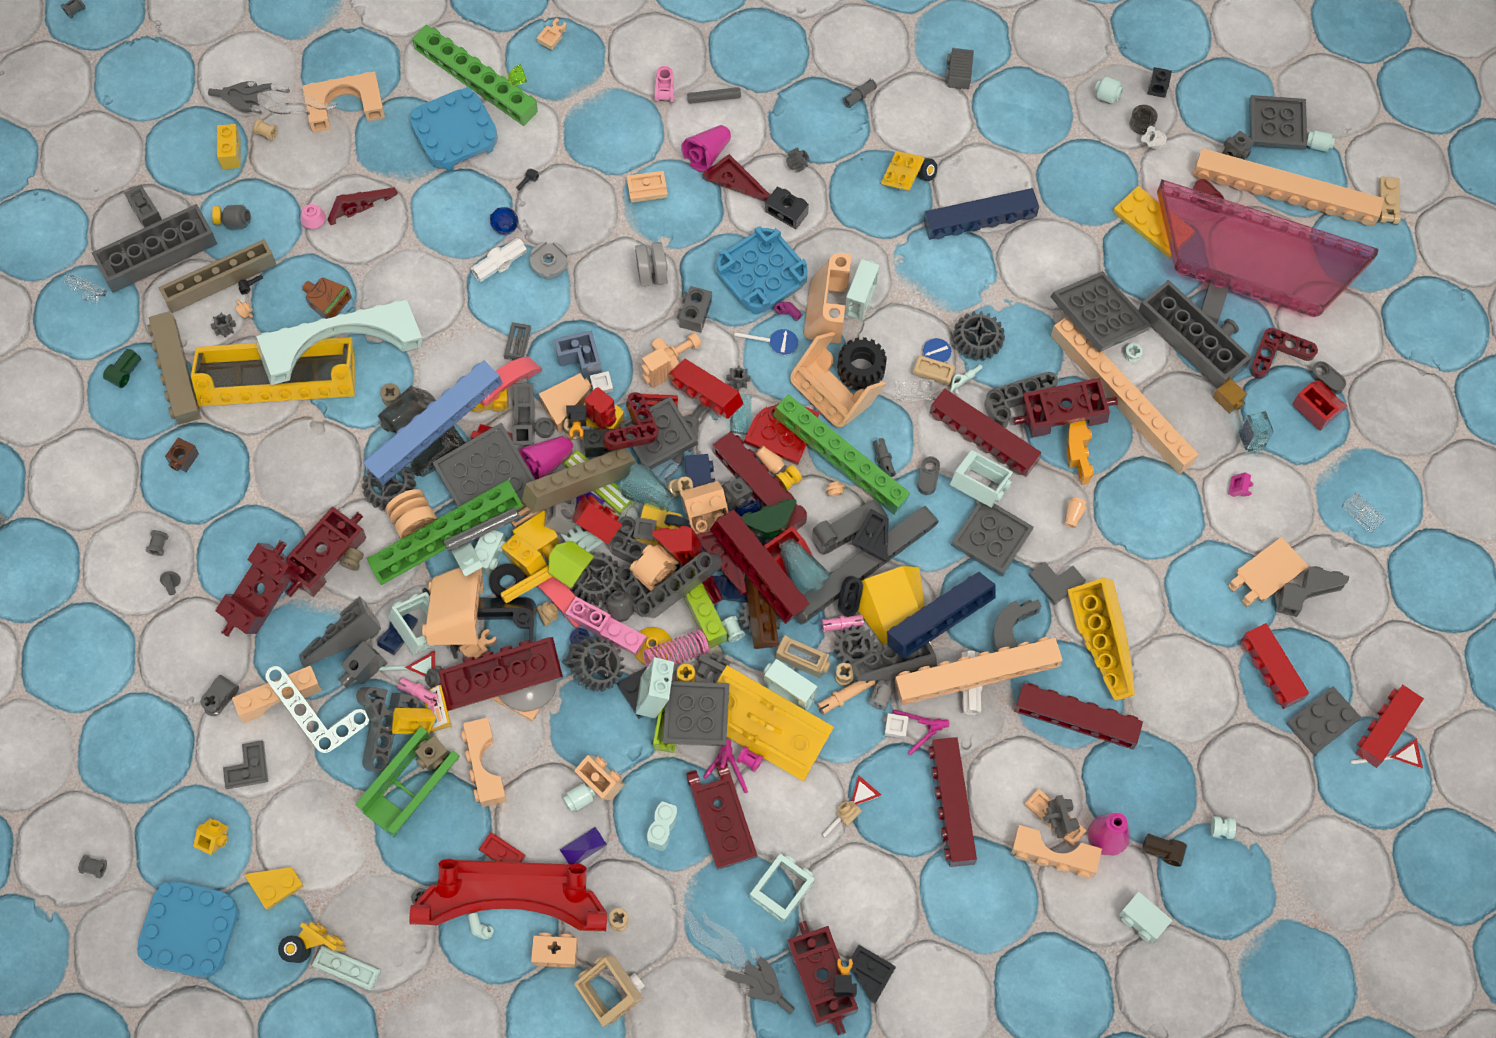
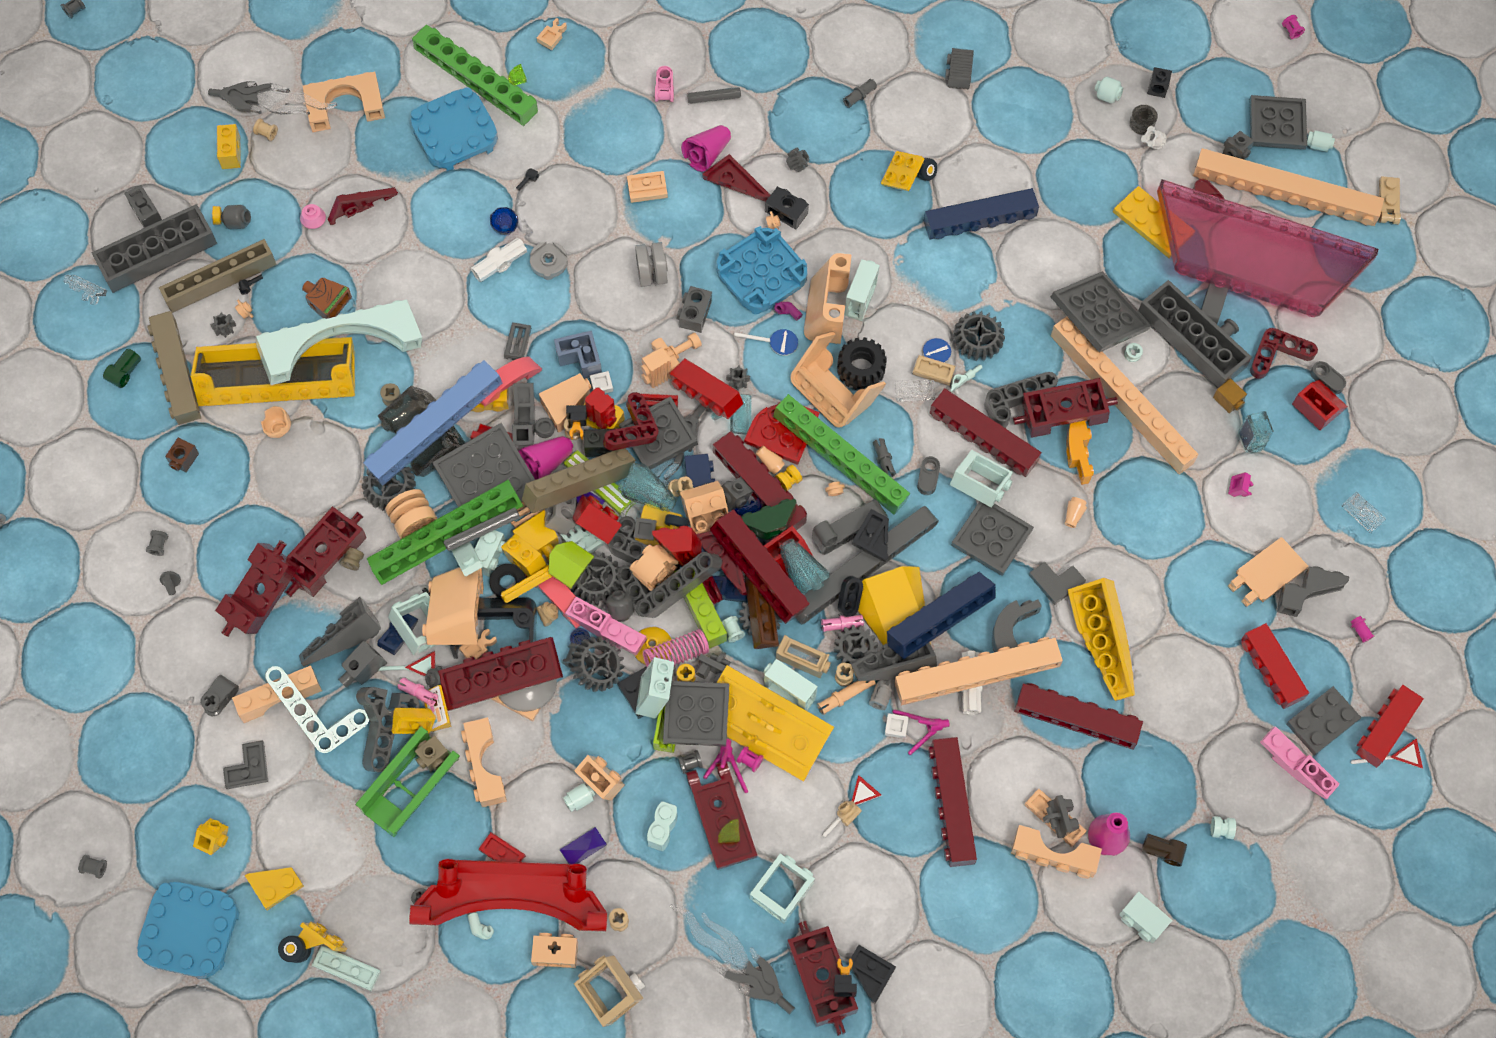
none -> light nougat hair [261,406,291,438]
none -> dark grey bush [677,750,703,774]
none -> clear neon green tile [718,819,740,843]
none -> light nougat plate [766,211,781,230]
none -> bright pink slope [1260,726,1339,799]
none -> dark pink bush [1282,15,1305,39]
none -> dark pink pin [1350,616,1375,643]

